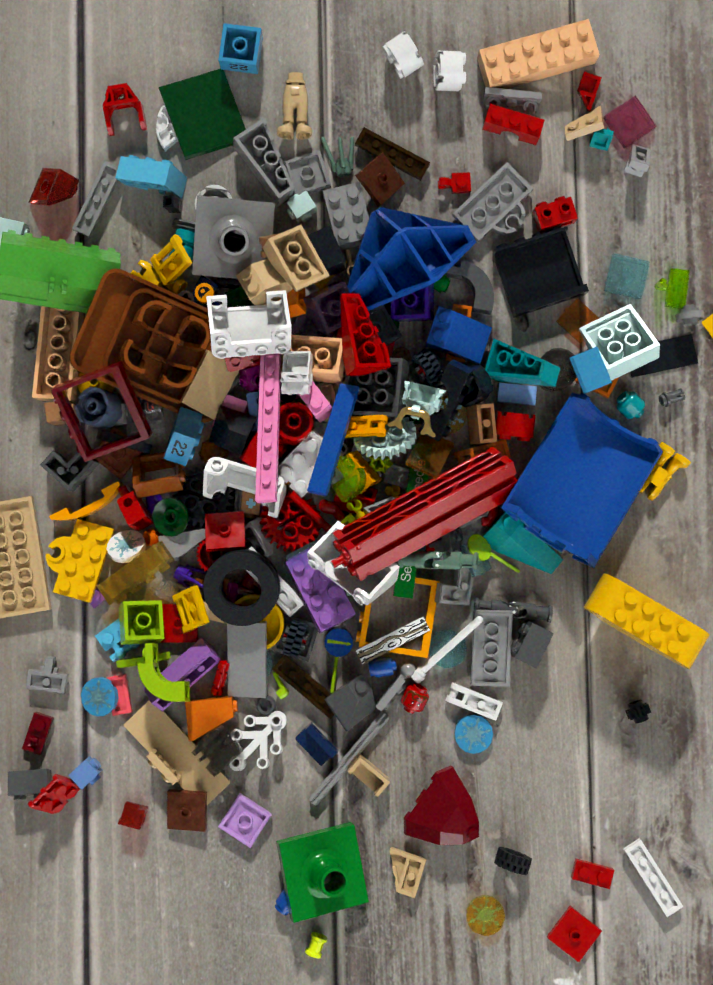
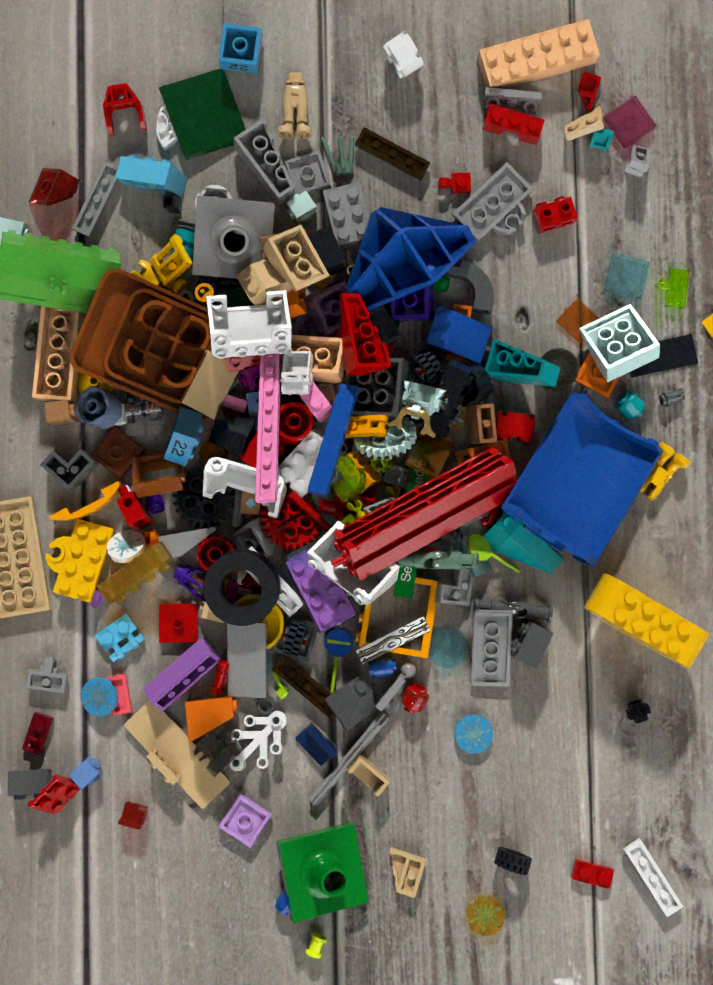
dark red window [51,361,153,462] -> none
black beam [96,429,152,454] -> none
lime tile [116,651,171,668] -> none
lime brick [119,600,164,645] -> none
lime arch [138,643,190,702] -> none
dark green dish [153,498,188,537] -> none
copper plate [167,789,207,832] -> none
yellow plate [172,585,210,633] -> none
red plate [205,511,246,552] -> none
copper plate [355,152,405,206] -> none
dark red brick [404,765,479,845] -> none
white piece [411,616,483,684] -> none
white brick [433,50,466,91] -> none
white plate [445,682,503,721] -> none
black panel [493,226,589,318] -> none
light blue tile [497,382,537,406] -> none
red plate [547,906,602,962] -> none
dark azure slope [570,347,612,394] -> none
light grey plate [675,304,705,326] -> none

